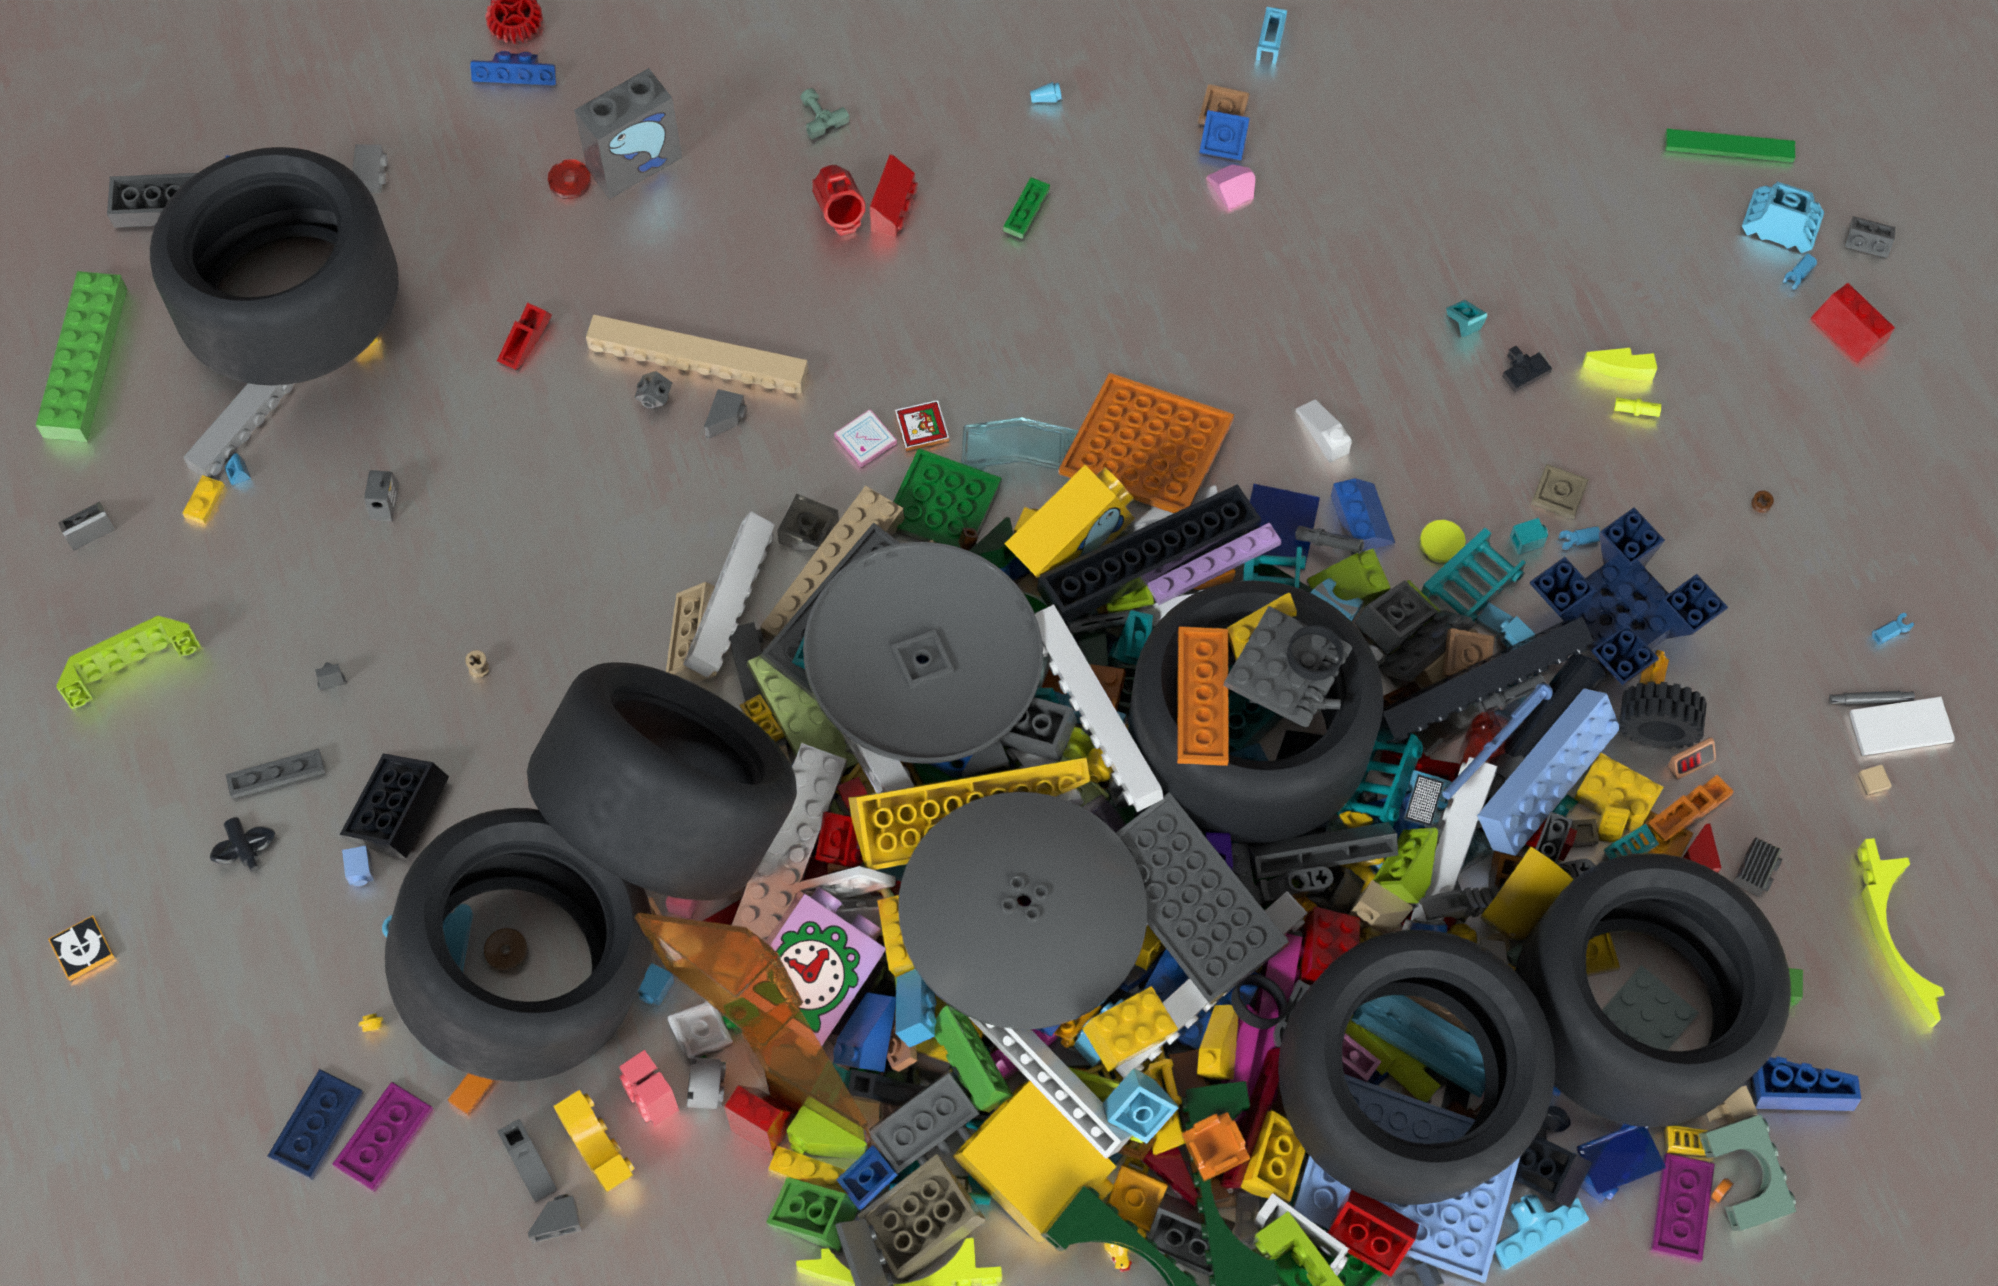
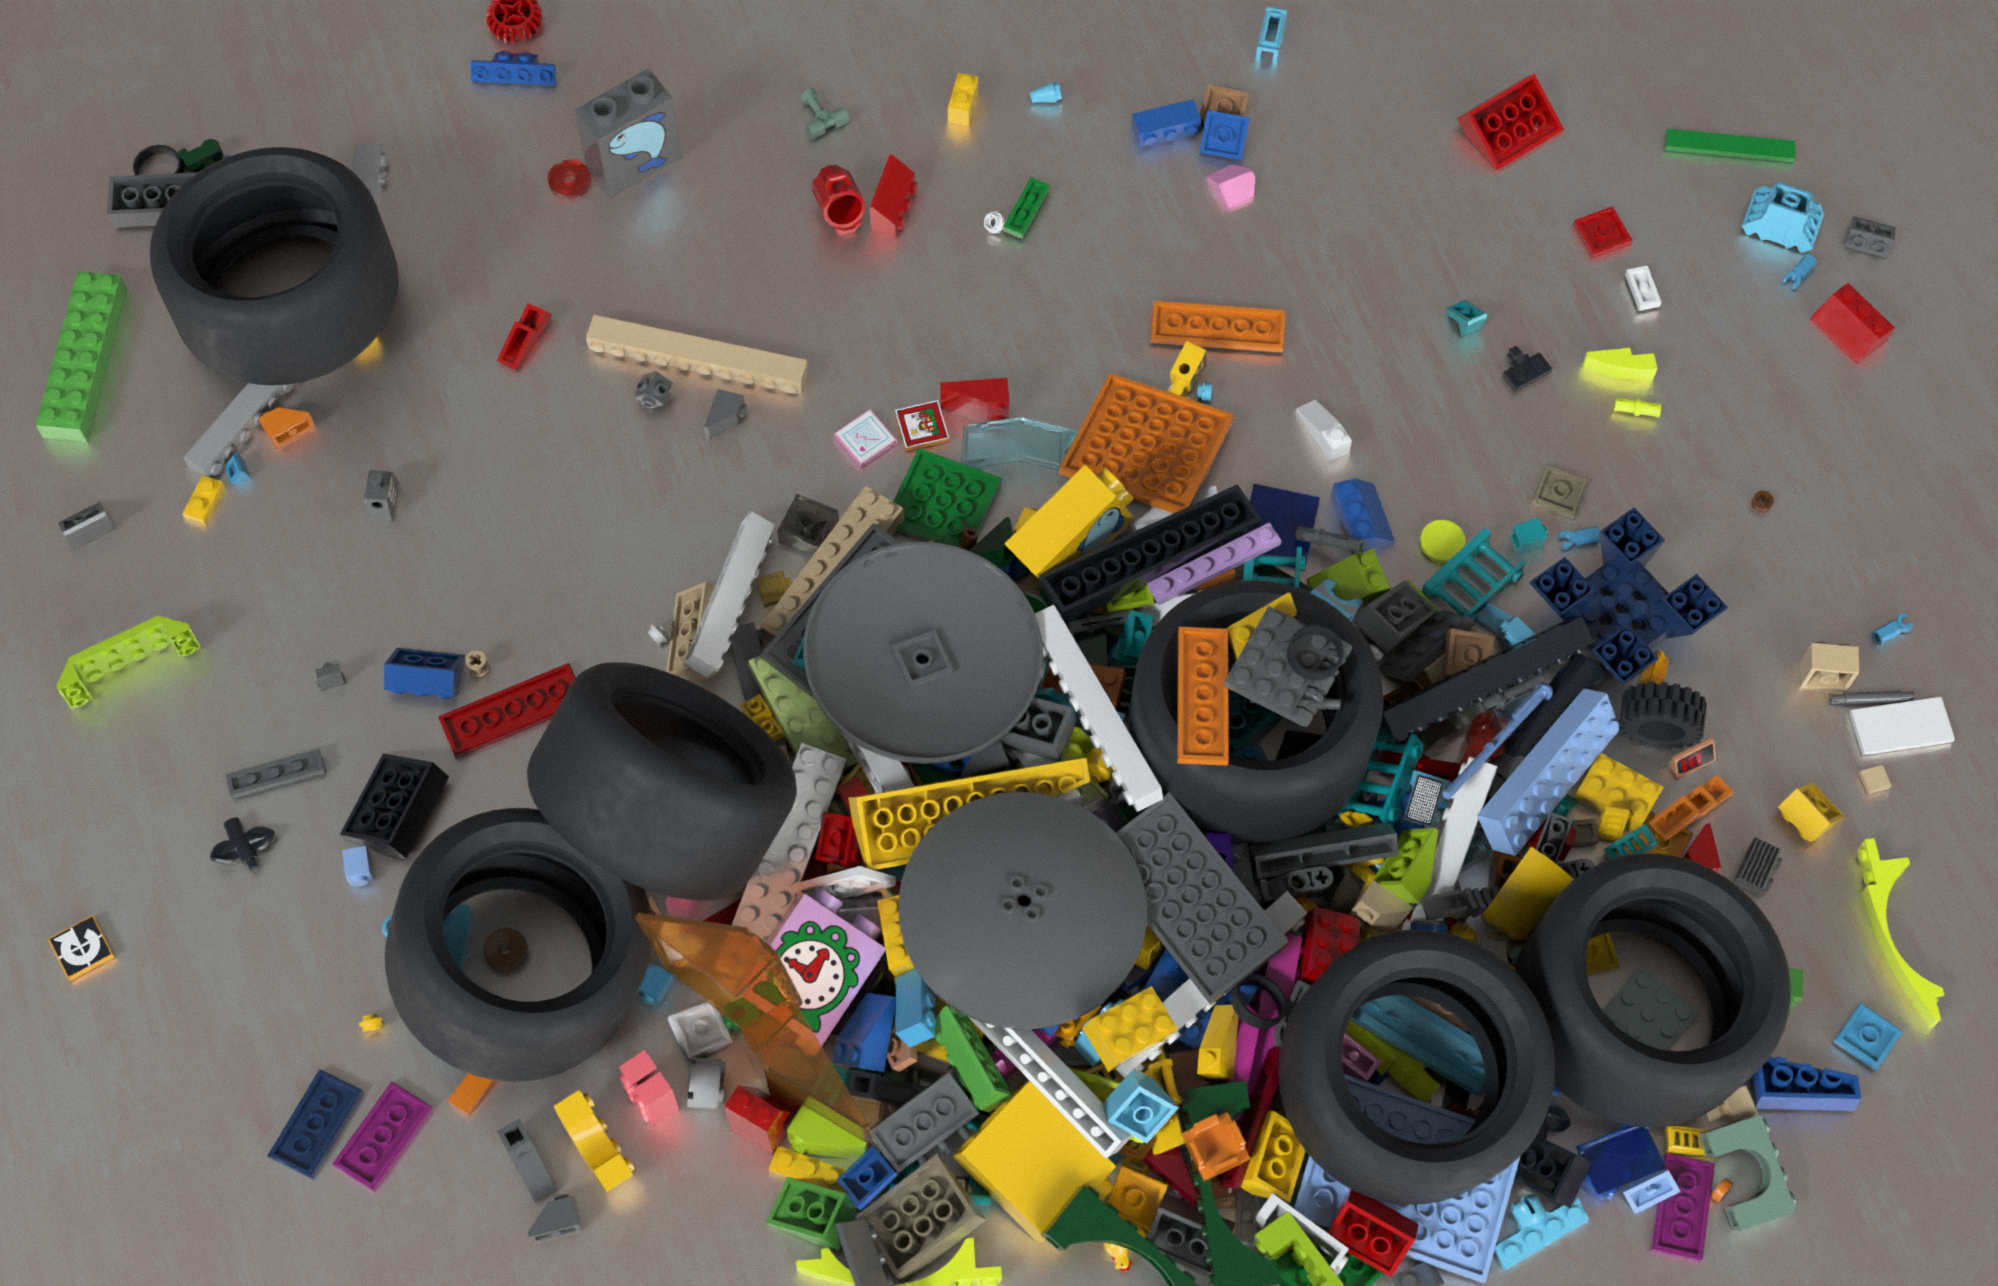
none -> black tyre [133,145,184,175]
none -> dark green leg [178,139,224,173]
none -> orange slope [258,407,315,448]
none -> blue slope [384,648,465,699]
none -> red tile [438,663,576,759]
none -> white plate [648,624,669,645]
none -> clear yellow brick [757,570,792,608]
none -> red slope [940,378,1010,426]
none -> yellow brick [948,73,979,126]
none -> white plate [984,211,1004,234]
none -> blue brick [1131,99,1201,146]
none -> orange plate [1151,301,1285,353]
none -> yellow torso [1168,341,1207,396]
none -> medium azure plate [1198,381,1213,403]
none -> red slope [1457,73,1564,170]
none -> red tile [1573,206,1633,259]
none -> light blue slope [1623,1169,1680,1214]
none -> white plate [1625,266,1661,311]
none -> yellow slope [1778,782,1845,843]
none -> tan brick [1800,641,1859,691]
none -> dark azure plate [1833,1002,1903,1071]

